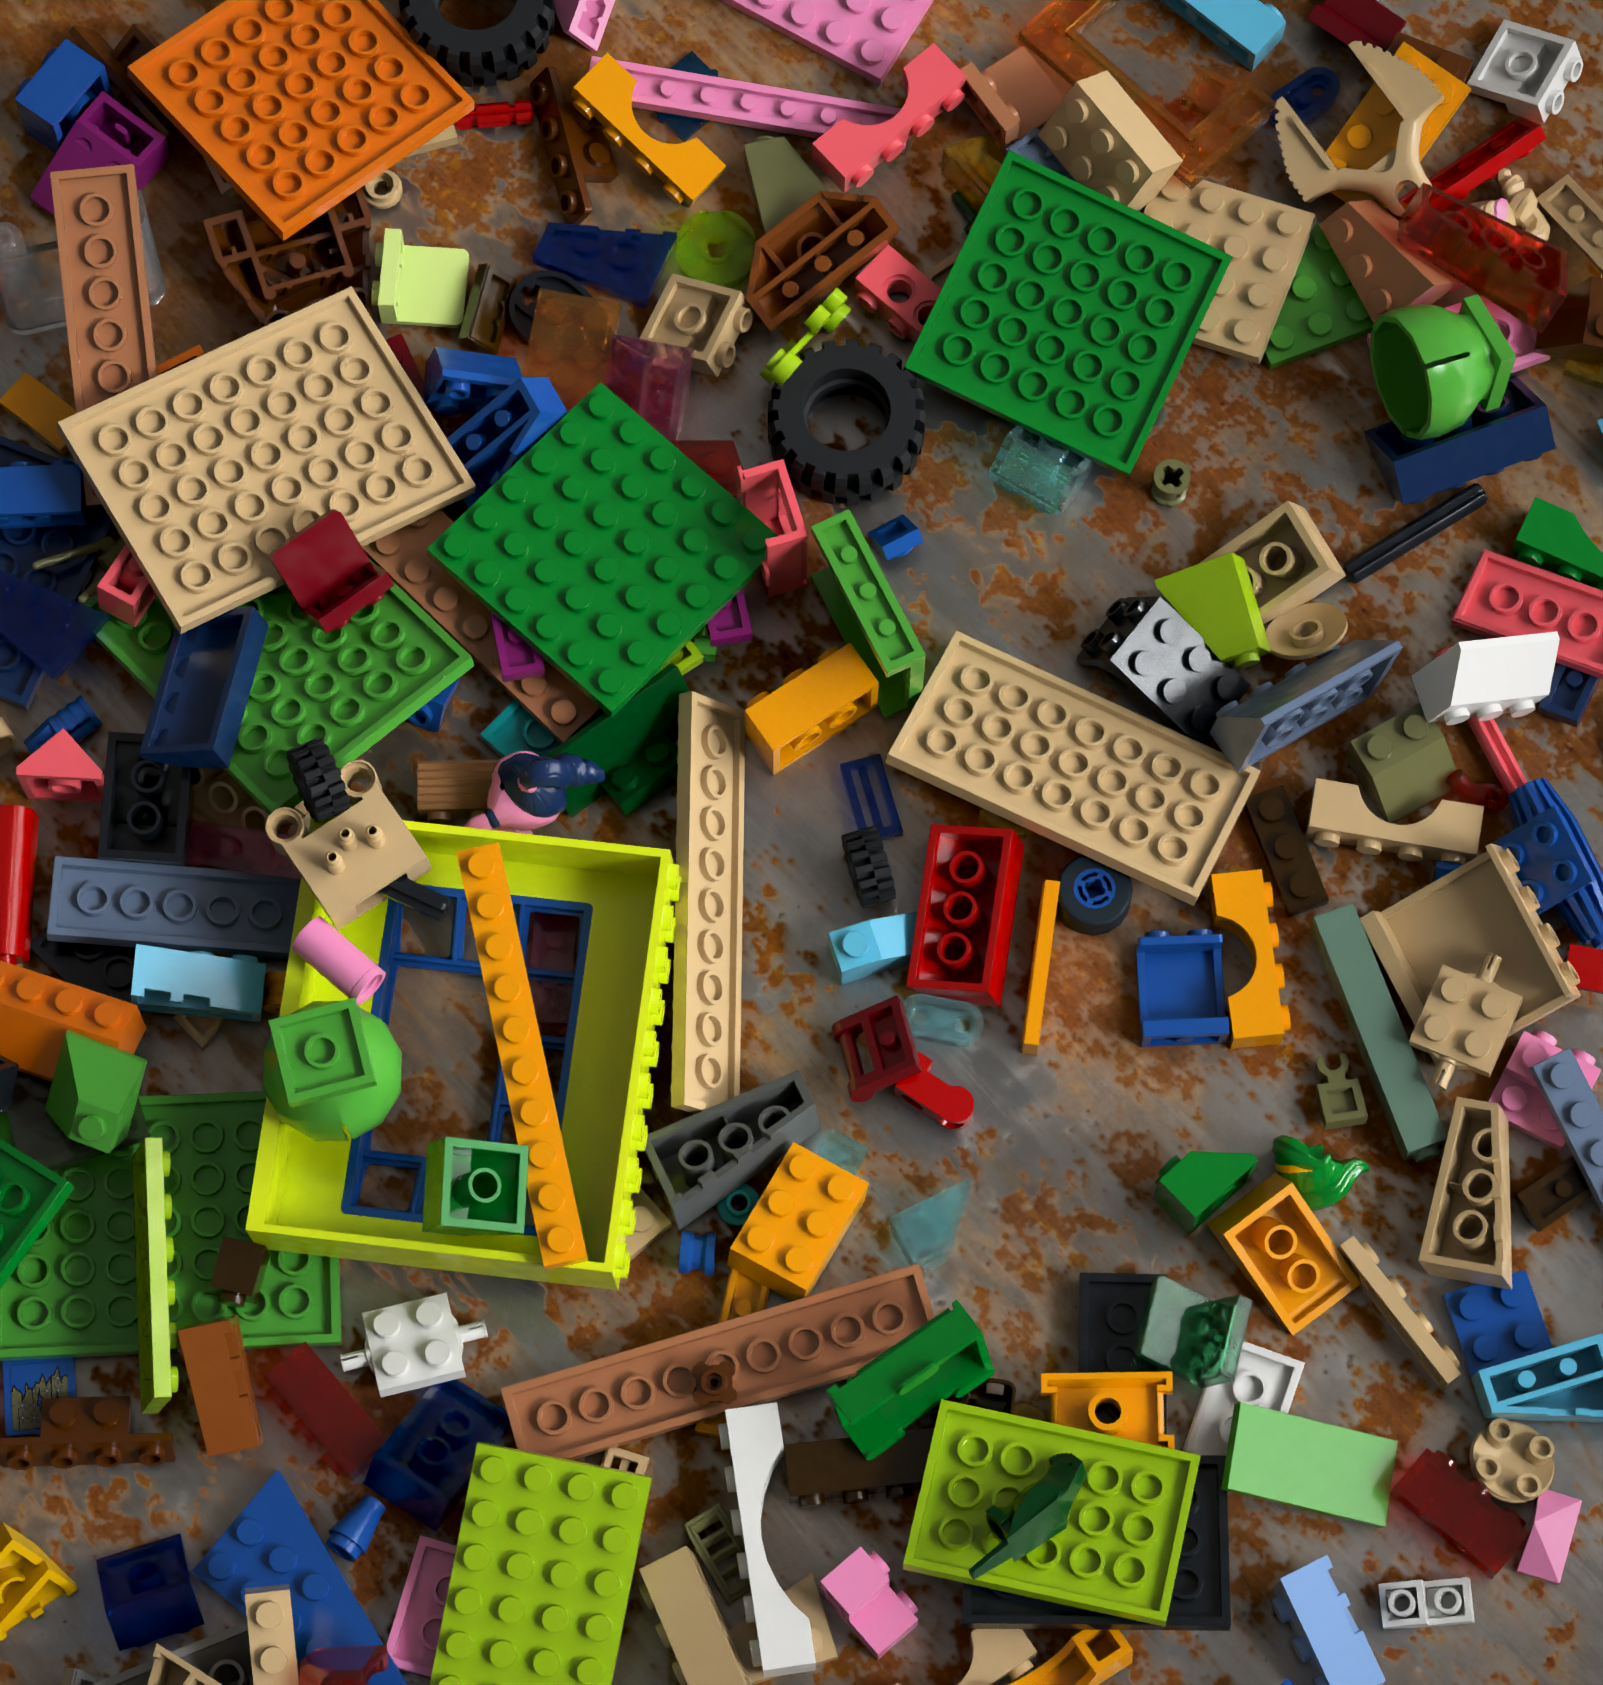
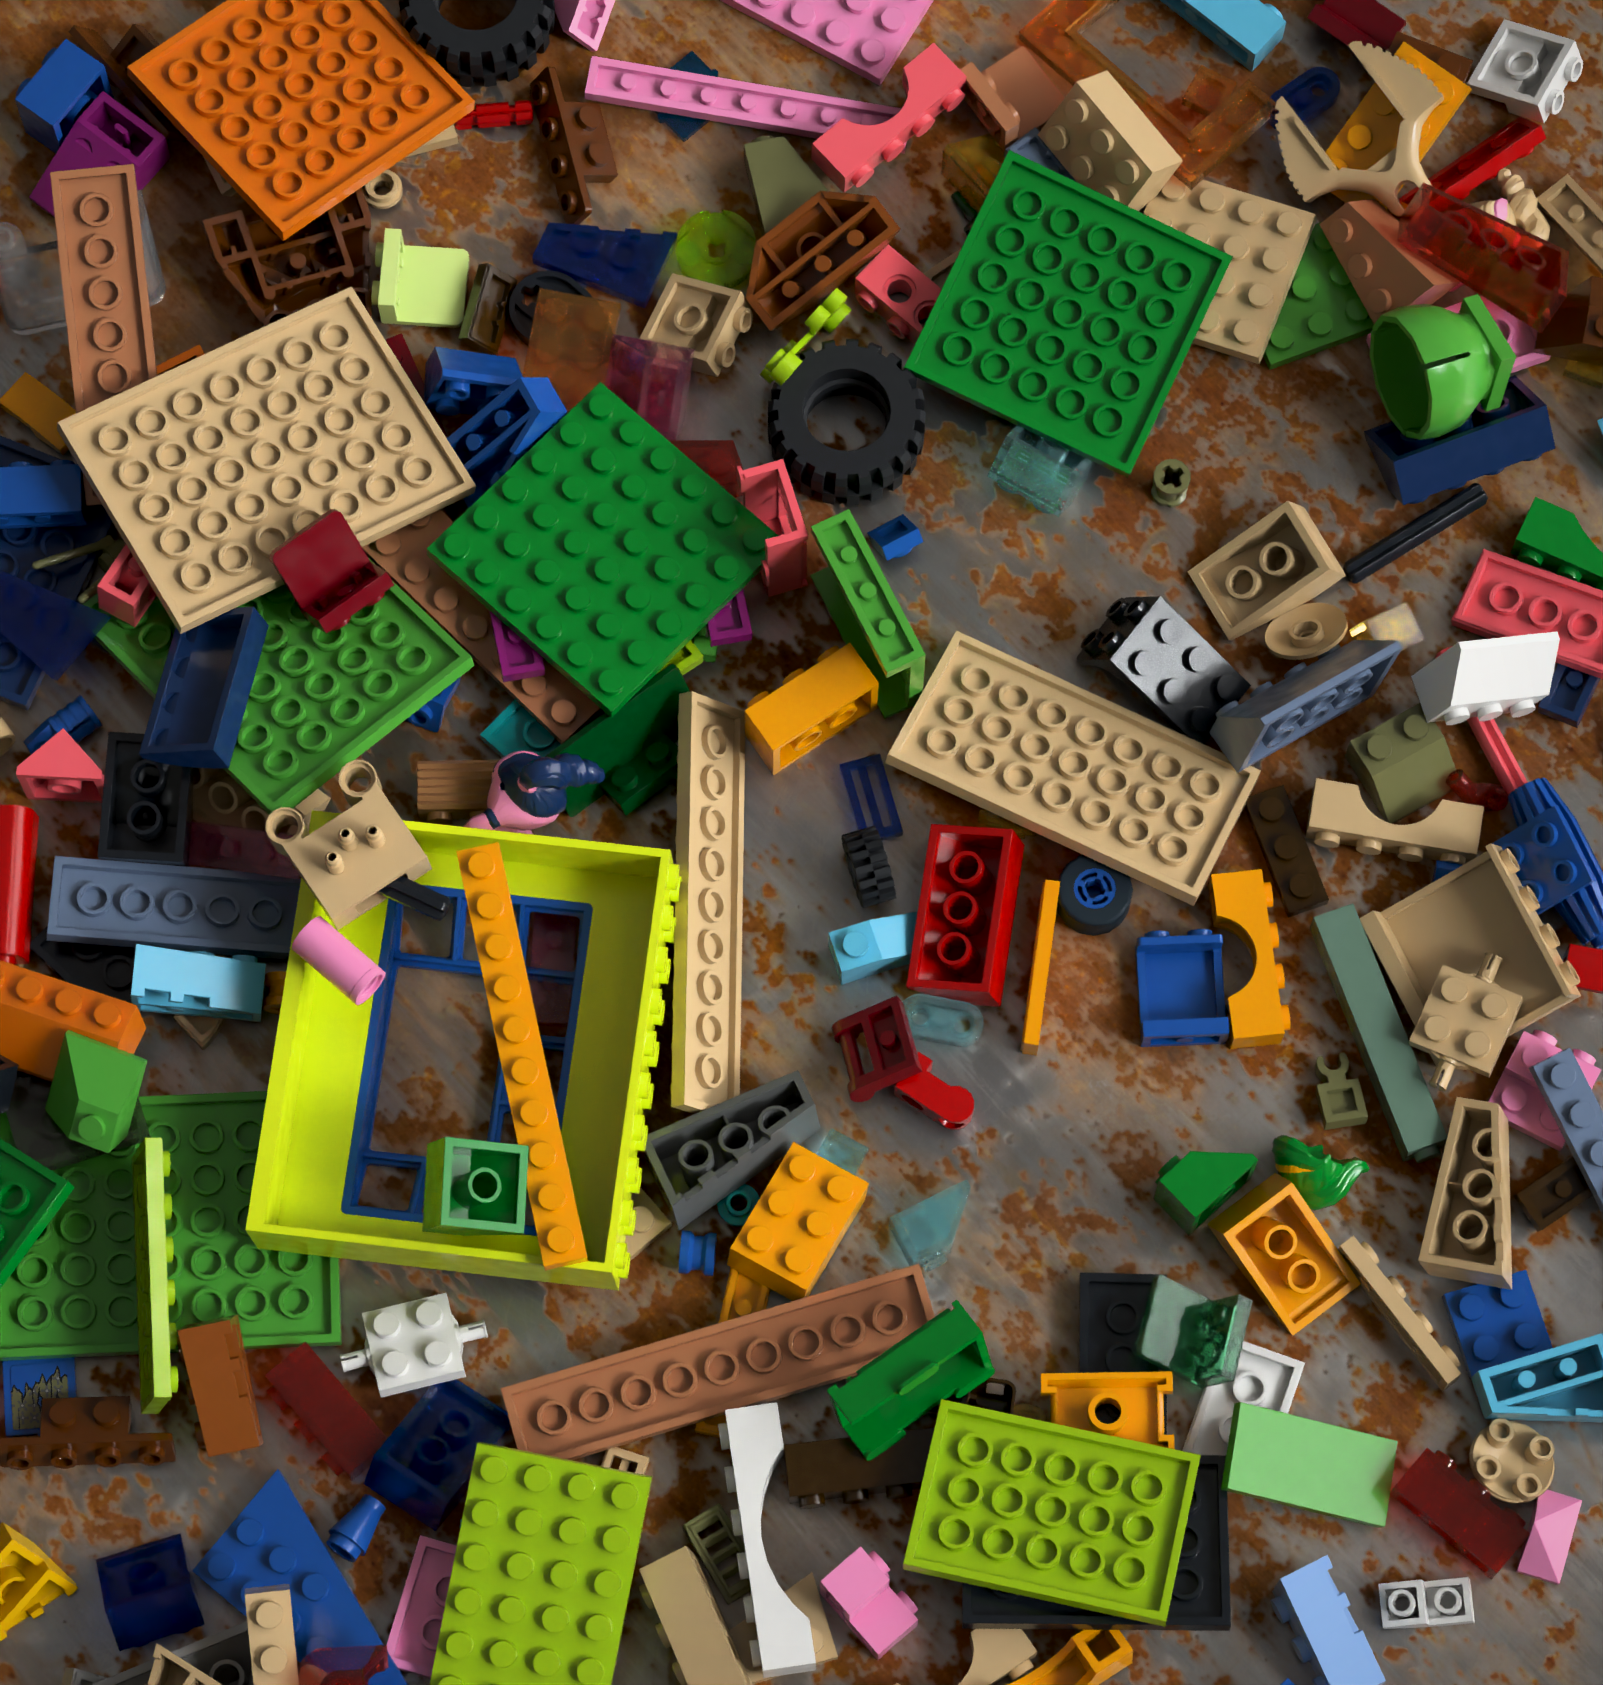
dark brown brick [210,1236,270,1308] -> none
bright green plate [263,998,402,1141] -> none
black tyre [286,737,350,823] -> none
light orange arch [571,53,726,208] -> none
reddish brown plate [692,1360,737,1406] -> none
dark green animal [968,1453,1087,1579] -> none
lime slope [1155,552,1271,669] -> none
none -> clear yellow brick [1349,602,1425,654]

